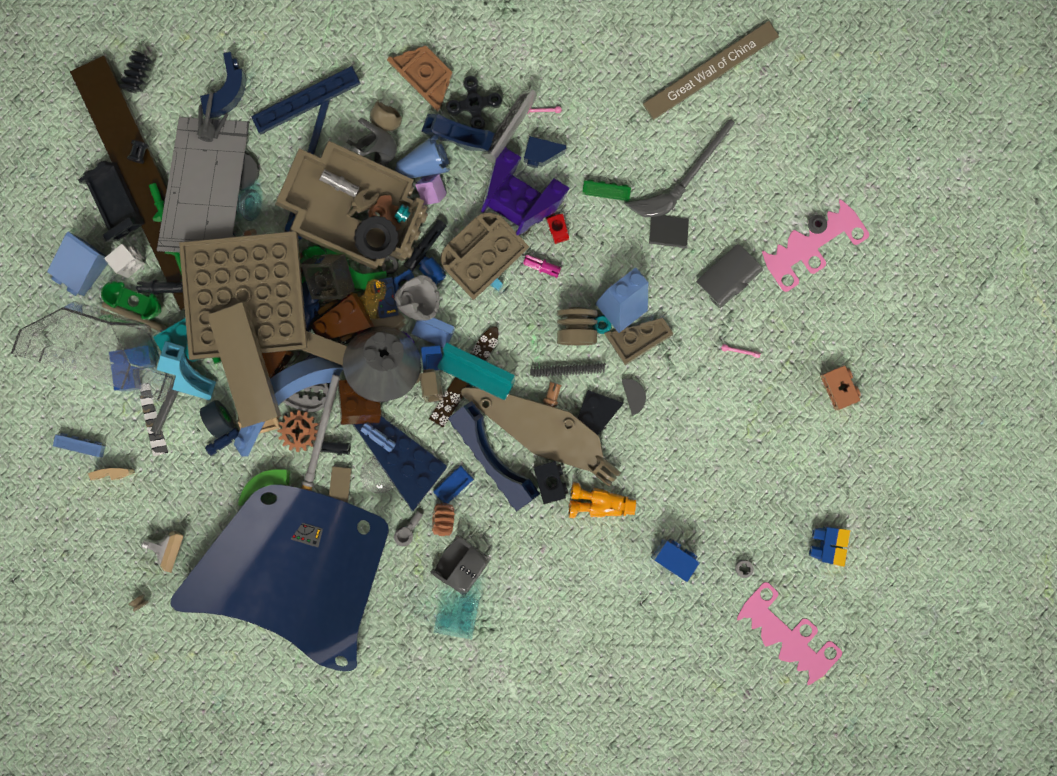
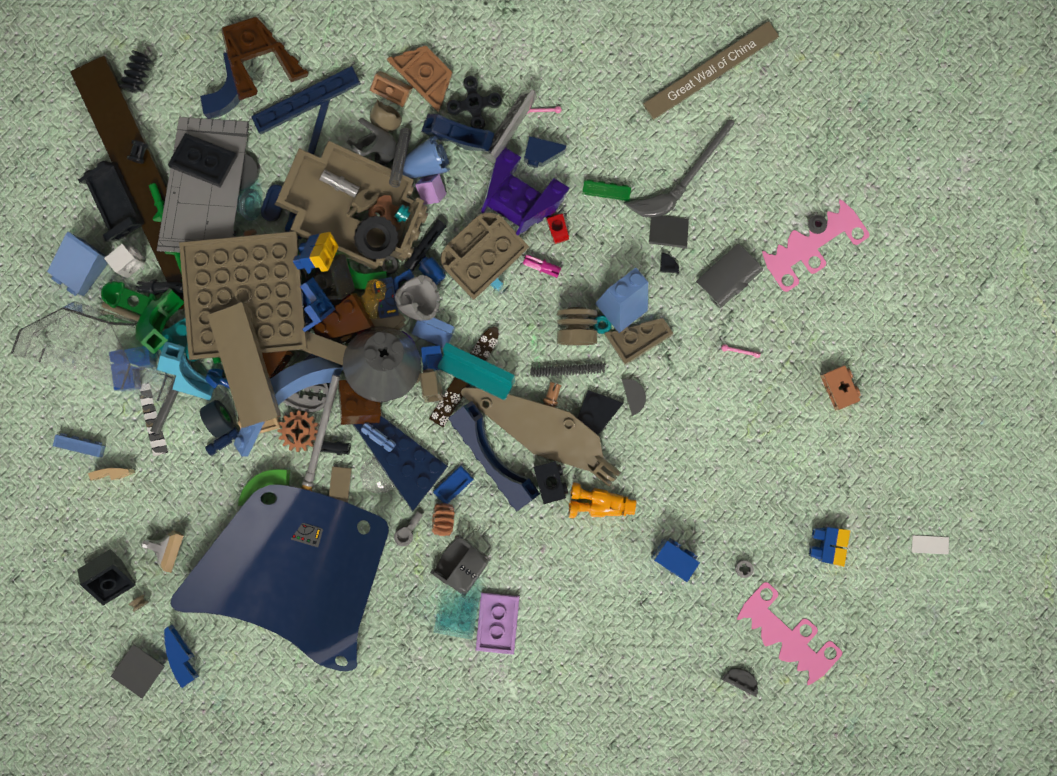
dark grey plant [197,92,228,142] -> none
none -> black slope [77,549,136,606]
none -> dark grey piece [110,644,165,699]
none -> green arch [135,288,184,354]
none -> blue slope [164,625,199,688]
none -> black tile [168,133,237,188]
none -> blue bar [205,369,230,389]
none -> reddish brown wing [221,17,308,100]
none -> dark blue tile [261,184,283,222]
none -> yellow hips [293,232,339,274]
none -> blue panel [300,278,336,332]
none -> medium nougat slope [369,71,413,107]
none -> dark grey piece [389,128,411,188]
none -> lavender tile [476,592,520,654]
none -> black tile [660,253,679,274]
none -> dark grey tile [721,668,758,697]
none -> white sticker [912,535,949,554]

